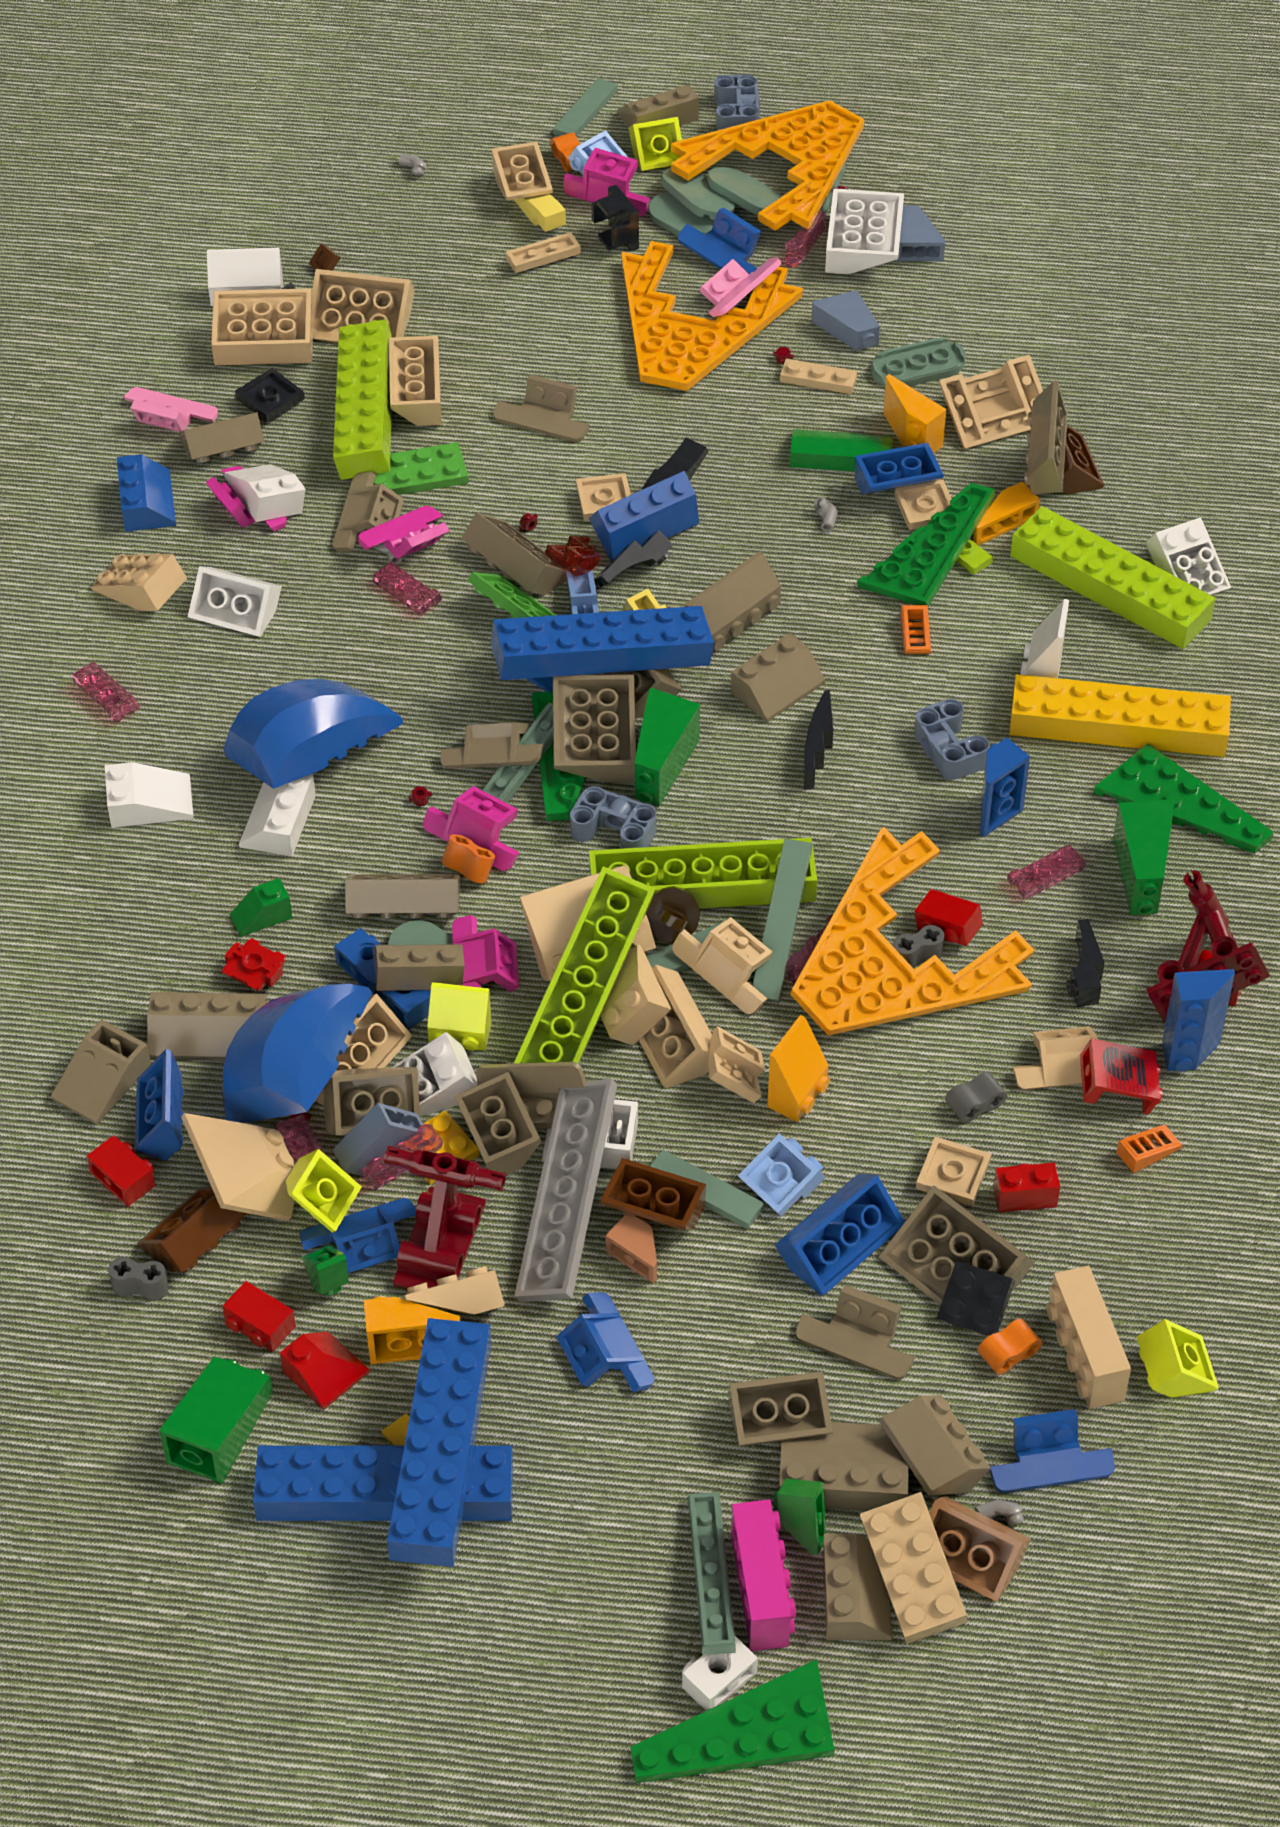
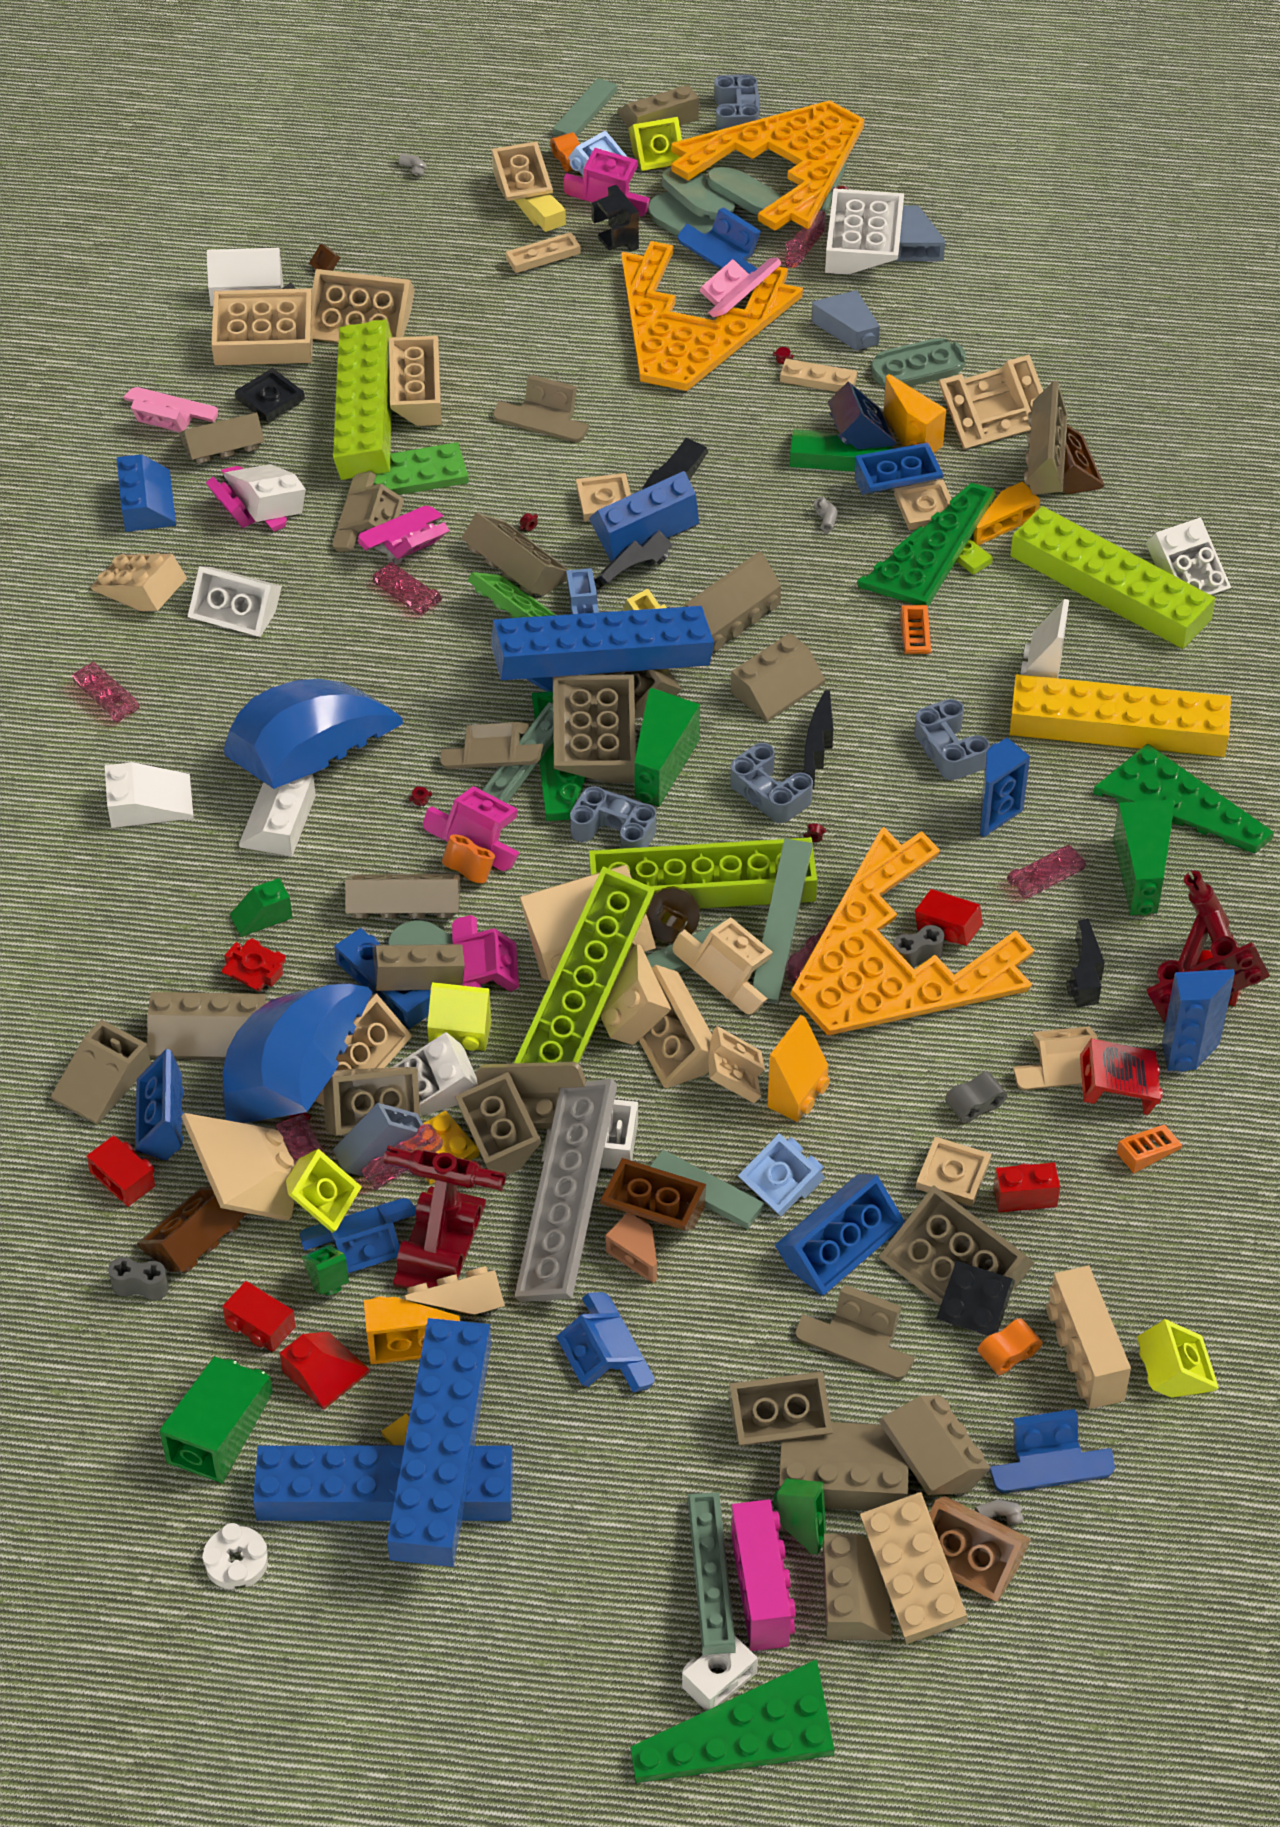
clear red slope [545,535,601,576] -> none
none -> white plate [202,1523,268,1589]
none -> sand blue beam [730,743,813,823]
none -> dark red piece [804,823,826,842]
none -> dark blue slope [828,381,897,449]

